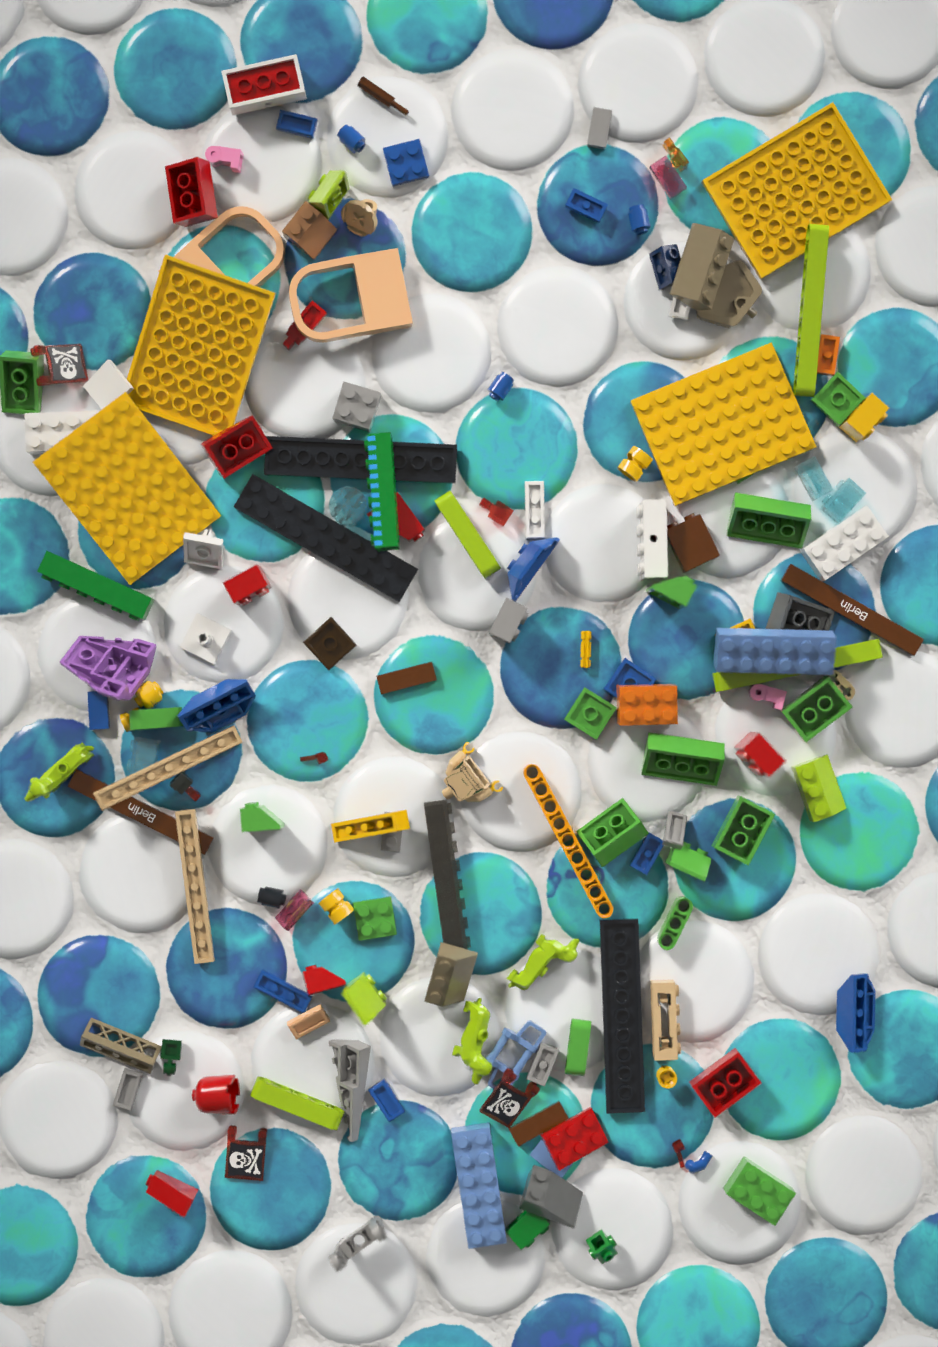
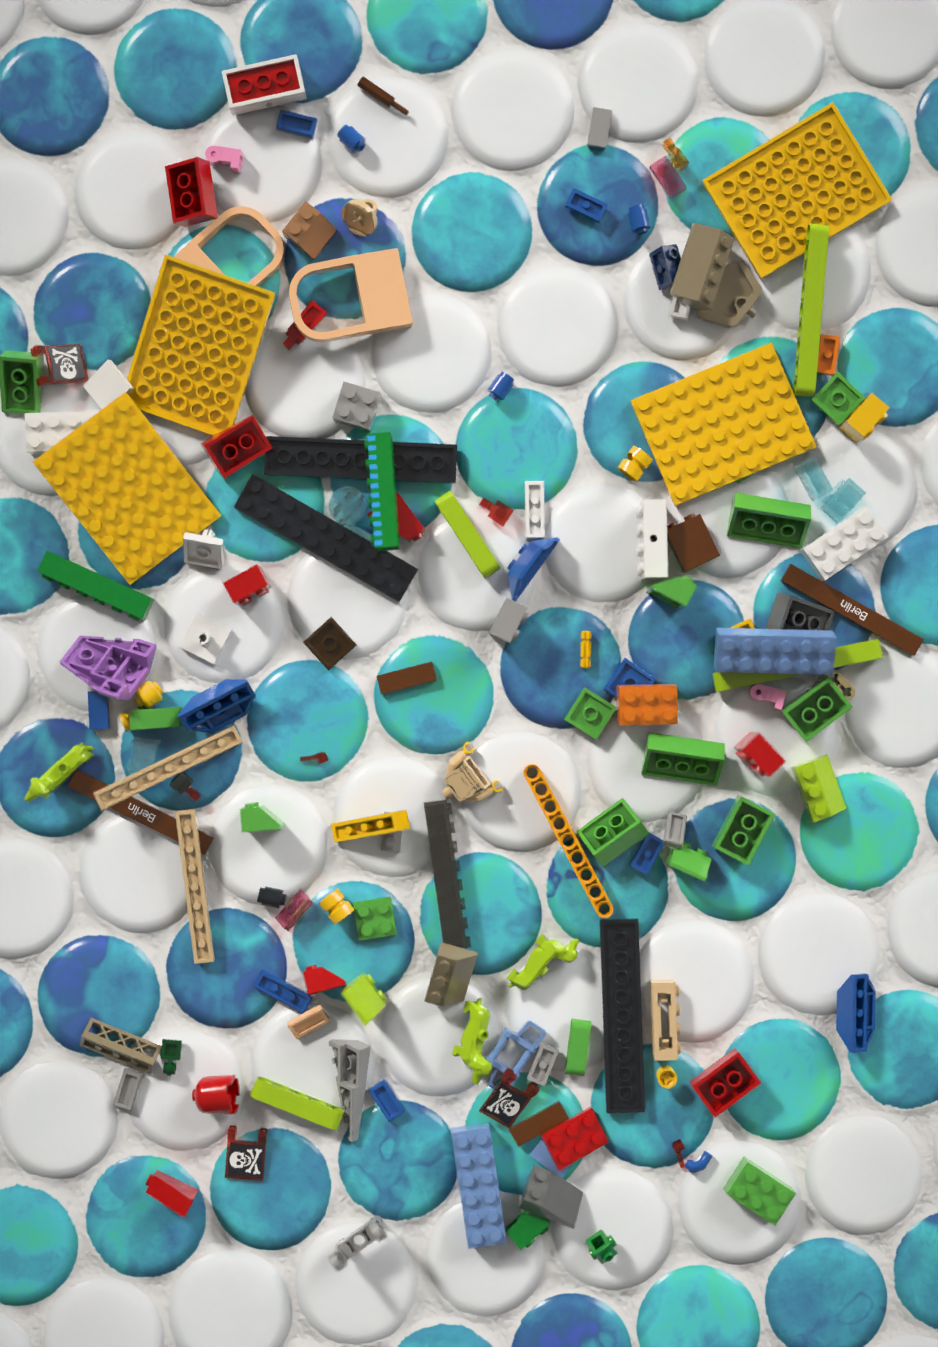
lime slope [308,170,350,220] -> none
blue plate [383,138,429,187] -> none
bright green beam [657,896,693,950] -> none

